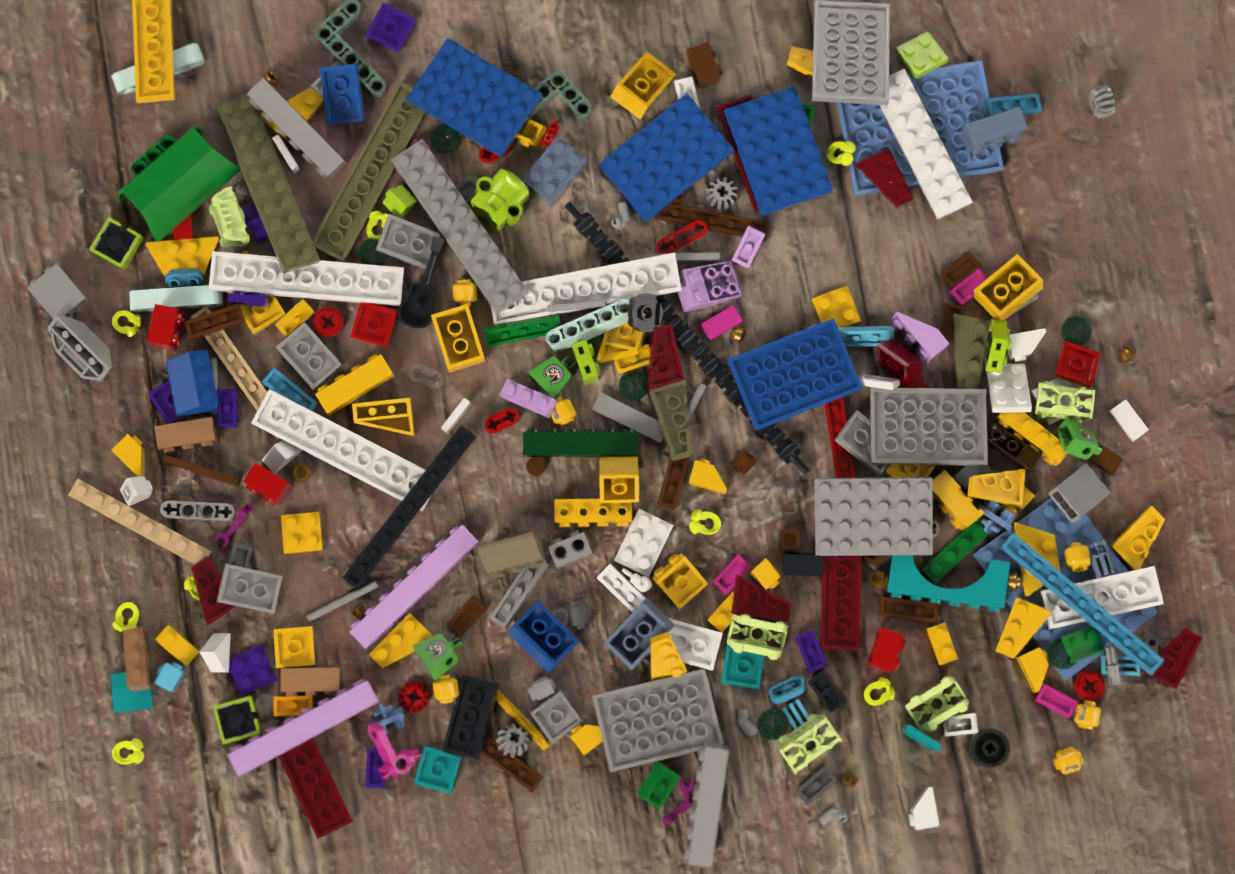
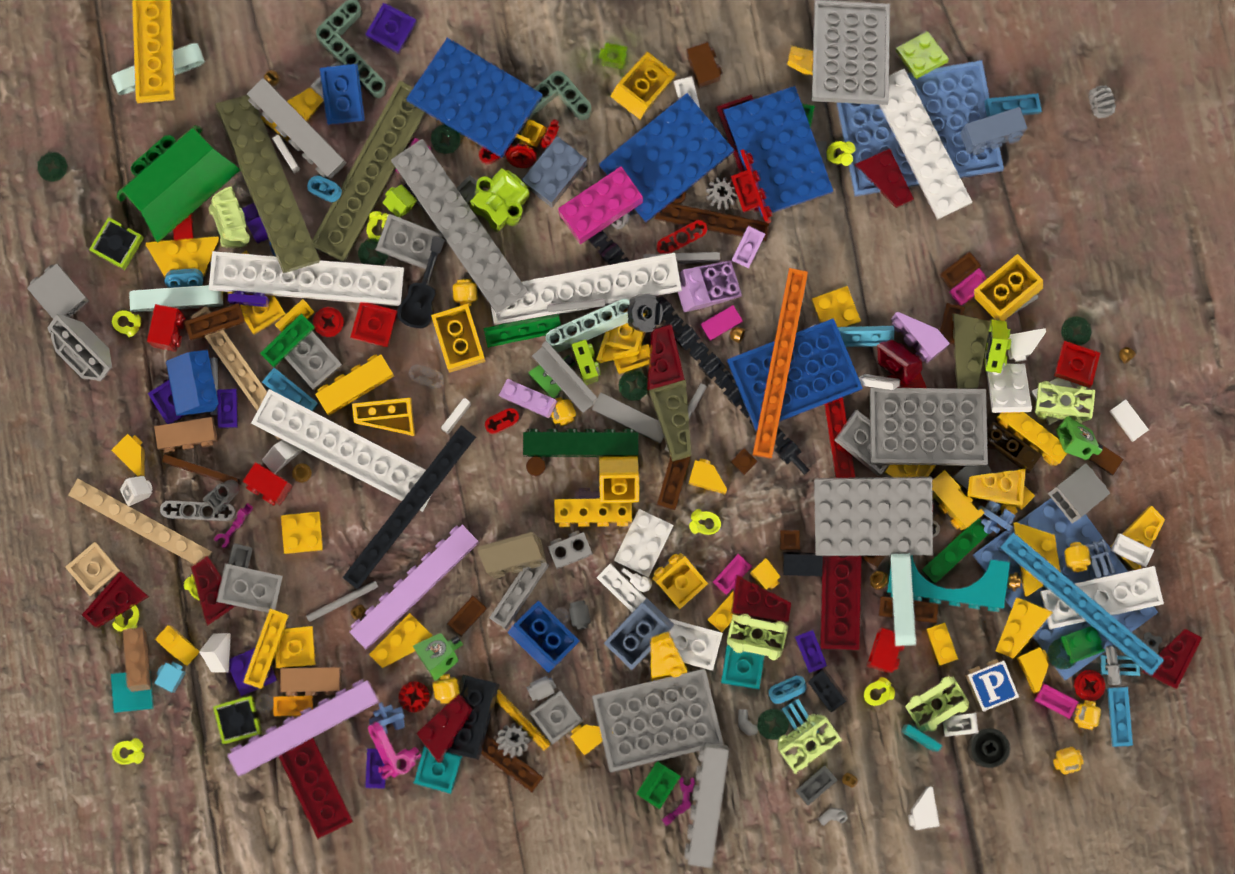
none -> clear green gear [37,152,68,182]
none -> tan plate [65,542,120,596]
none -> dark red wing [82,571,149,628]
none -> dark grey piece [202,480,240,515]
none -> yellow plate [243,609,289,689]
none -> green plate [260,314,315,367]
none -> dark azure plate [307,175,342,202]
none -> dark red wing [416,694,472,763]
none -> red gear [506,143,537,168]
none -> light grey fence [532,341,598,413]
none -> dark pink brick [558,167,643,245]
none -> clear neon green brick [599,42,628,70]
none -> red bracket [731,149,773,223]
none -> orange plate [752,268,808,459]
none -> light aqua beam [890,553,916,646]
none -> piece [965,659,1019,712]
none -> dark azure plate [1107,687,1133,747]
none -> white tile [1110,533,1154,567]

